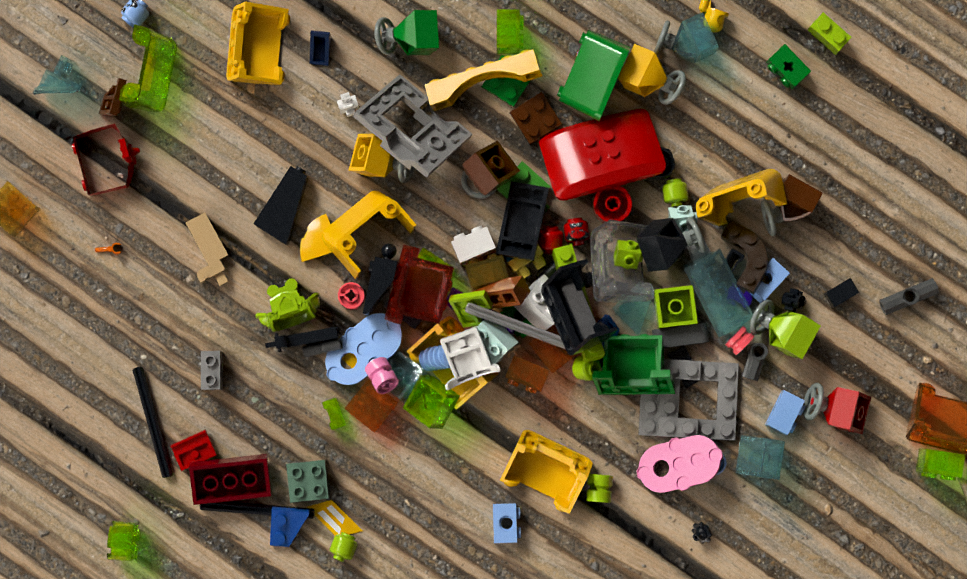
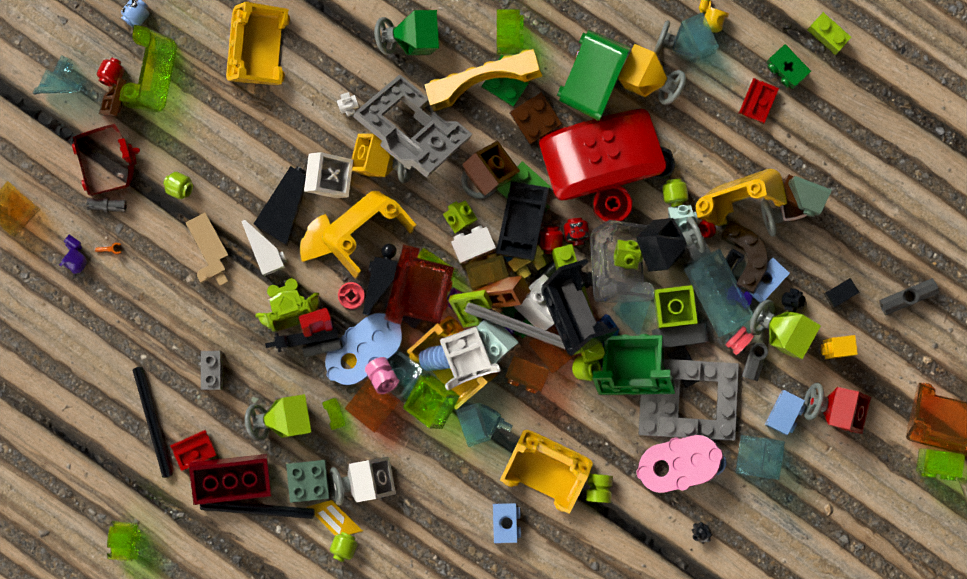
blue wing [270,507,310,547] -> none
dark blue slope [309,30,332,66] -> none
none -> dark purple piece [59,234,87,274]
none -> dark grey pin [86,197,127,213]
none -> red head [96,57,125,87]
none -> lime head [163,172,193,199]
none -> white slope [241,220,287,276]
none -> lime piece [245,394,311,442]
none -> red piece [299,308,333,337]
none -> white brick [304,152,353,198]
none -> white piece [329,456,396,505]
none -> lime brick [443,200,478,233]
none -> clear light blue piece [456,403,513,447]
none -> red plate [698,220,716,238]
none -> red plate [738,78,779,124]
none -> sand green slope [788,176,832,217]
none -> yellow brick [821,335,858,359]

